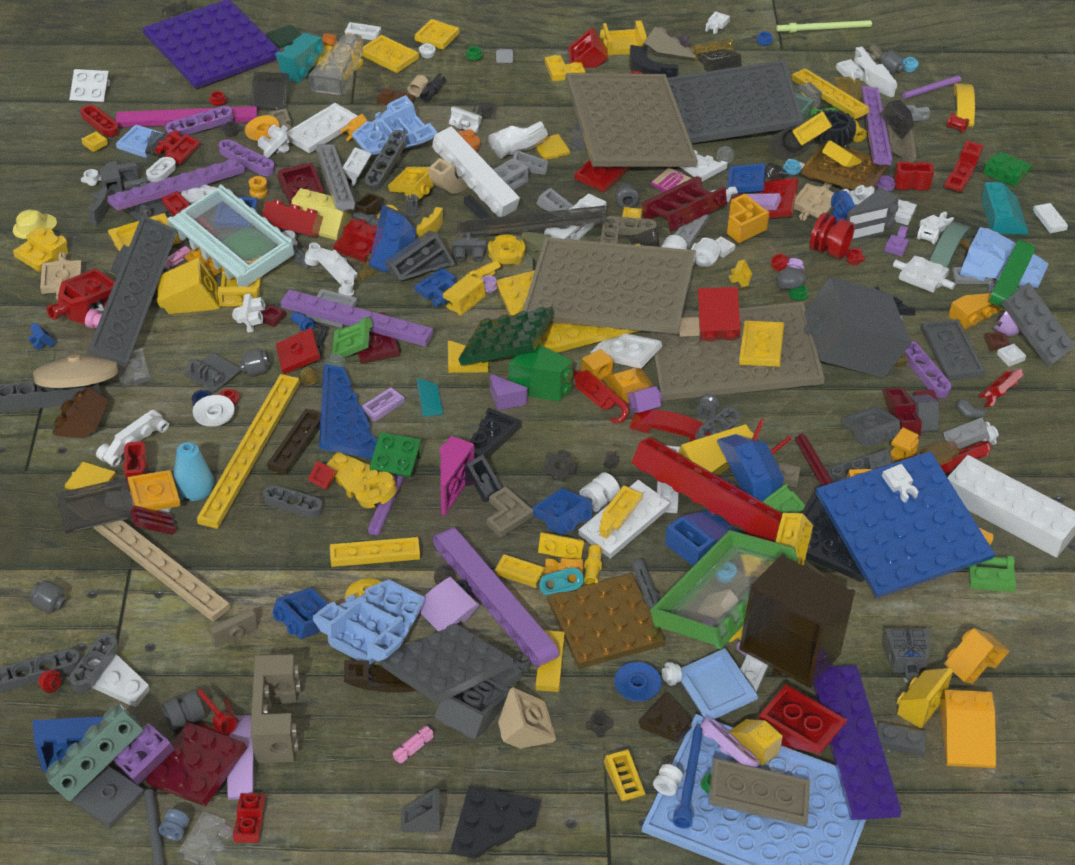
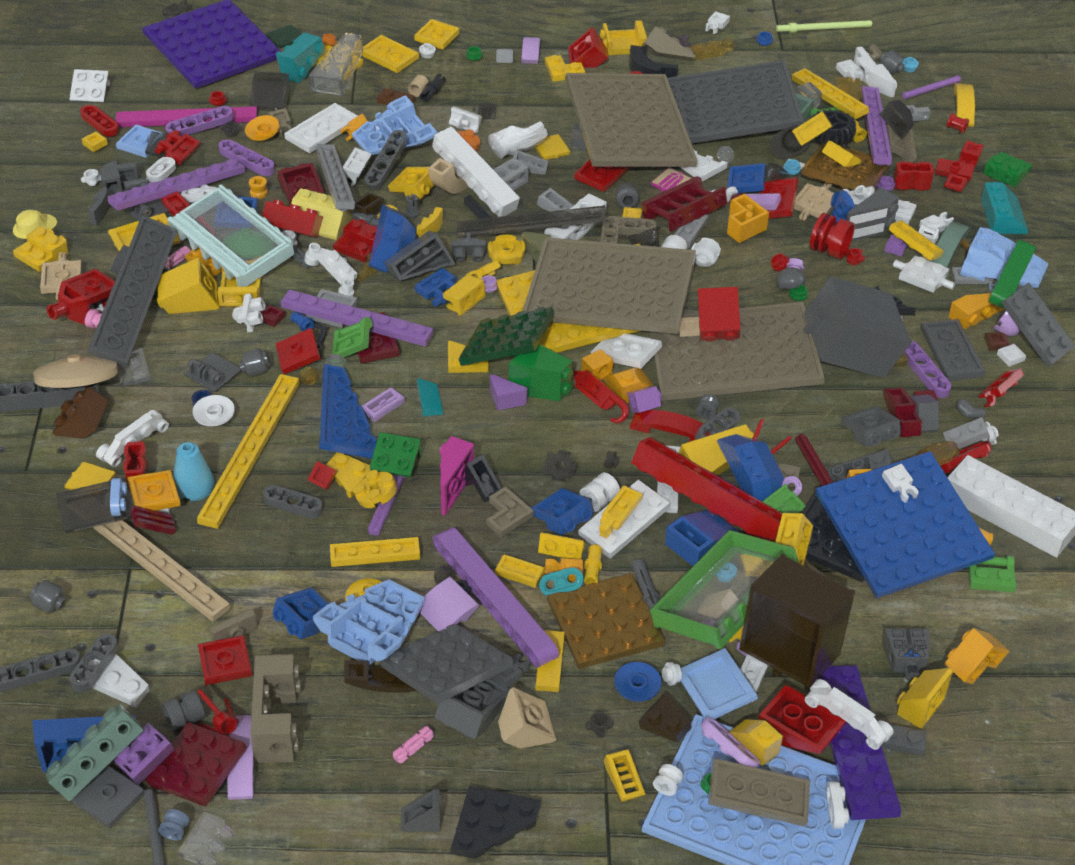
blue tile [28,323,56,350] -> none
red plate [38,669,61,693] -> none
red plate [219,389,239,406] -> none
red slope [233,793,265,843] -> none
white hips [258,125,290,158] -> none
dark brown plate [267,408,320,475] -> none
white tile [345,22,381,40] -> none
black wing [469,407,521,459] -> none
blue piece [672,727,703,829] -> none
clear smoke plate [698,48,742,72] -> none
white tile [715,237,735,258] -> none
yellow tile [729,259,752,287] -> none
yellow tile [739,321,784,367] -> none
light orange window [890,428,920,461] -> none
light orange slope [939,689,996,768] -> none
white plate [1033,203,1068,233] -> none
none -> light blue plate [110,478,127,516]
none -> red plate [198,635,252,686]
none -> lavender slope [522,37,540,64]
none -> lavender plate [781,476,802,496]
none -> white plate [805,679,893,750]
none -> white plate [826,782,849,829]
none -> yellow plate [889,220,944,261]
none -> red plate [935,158,975,181]

